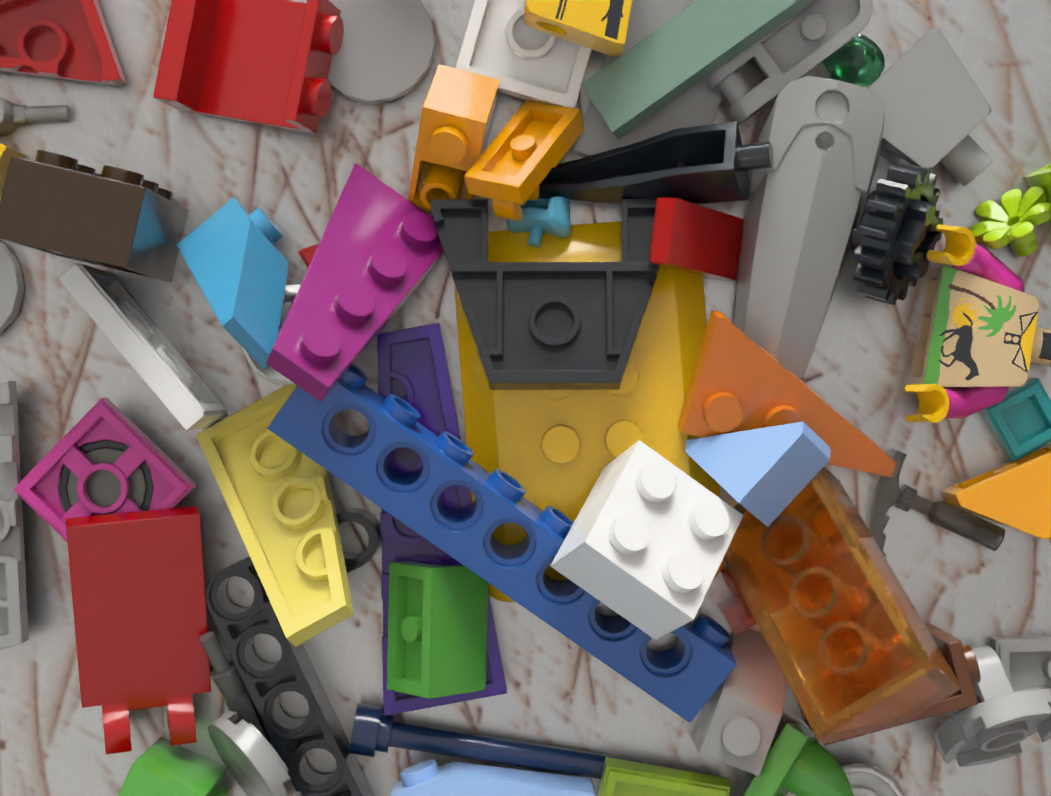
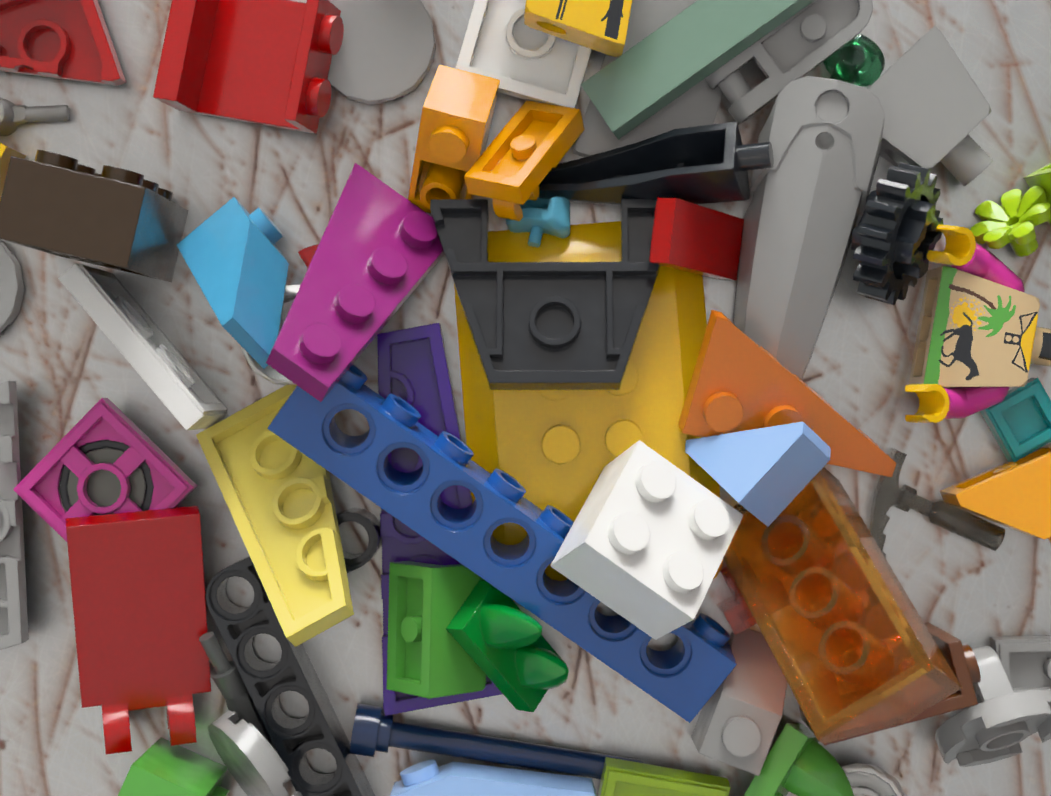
none -> green tile [446,580,569,712]

